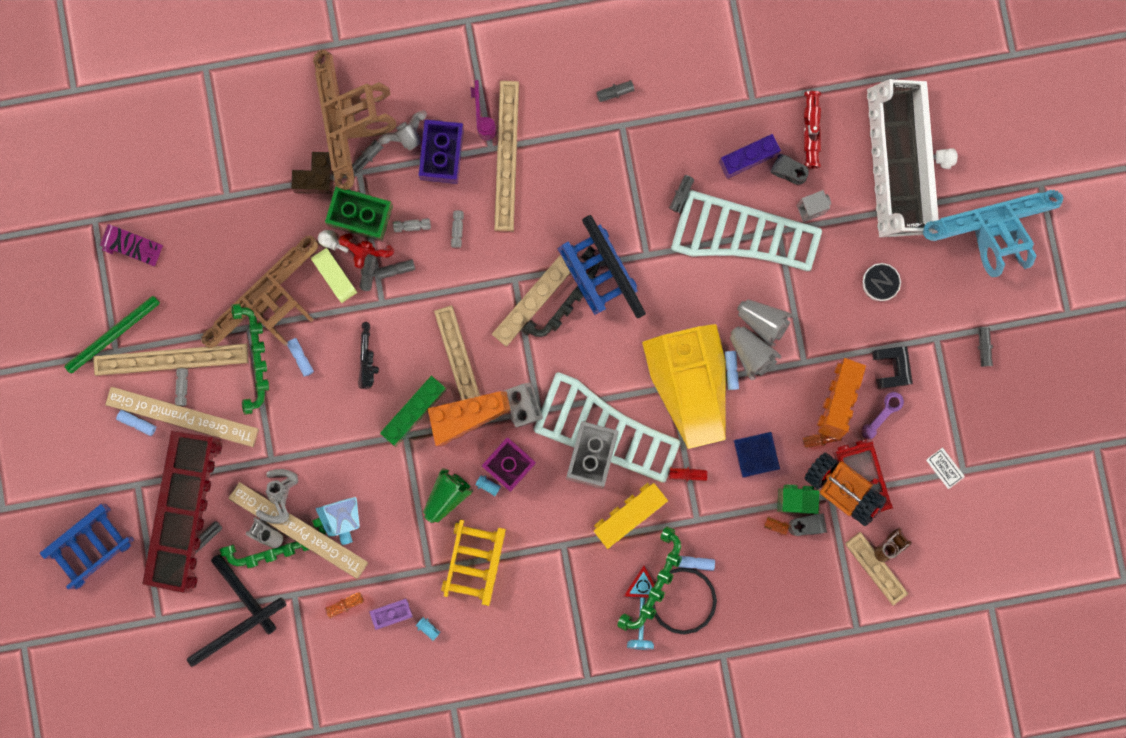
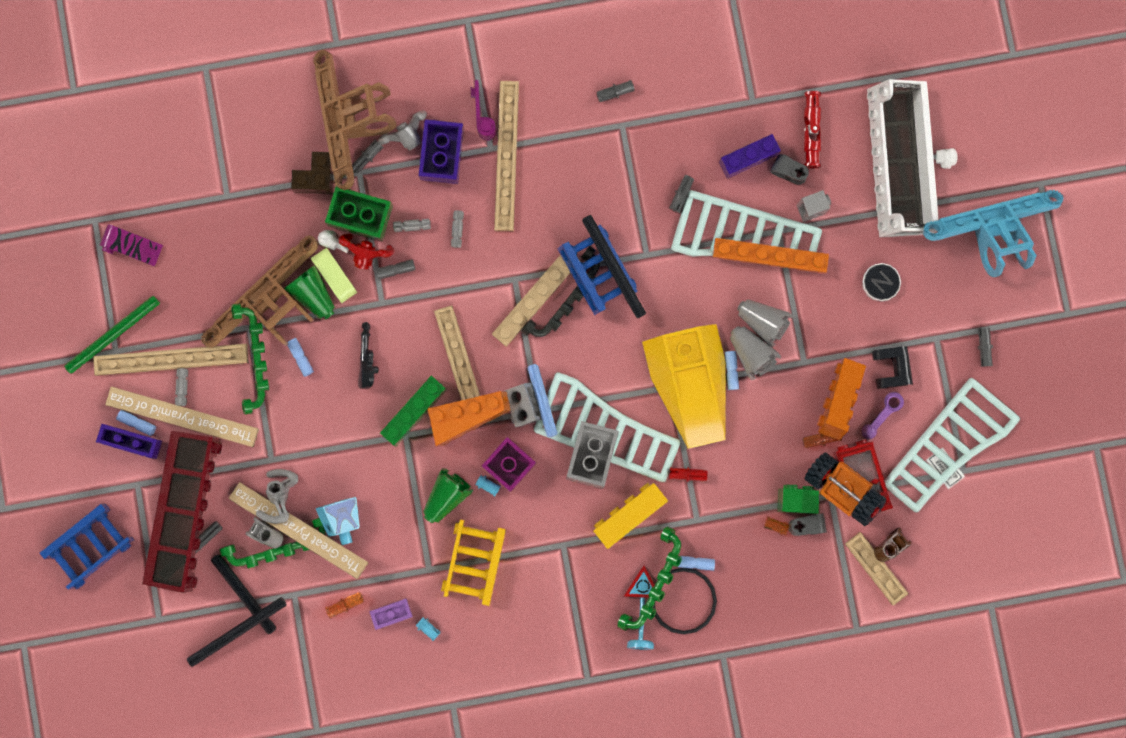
dark grey axle [359,254,377,291] -> none
clear blue plate [733,432,780,478] -> none
none -> dark purple brick [96,424,162,459]
none -> green cone [284,266,335,320]
none -> light blue axle [528,364,557,437]
none -> orange plate [712,238,829,274]
none -> light aqua bar [884,378,1020,513]

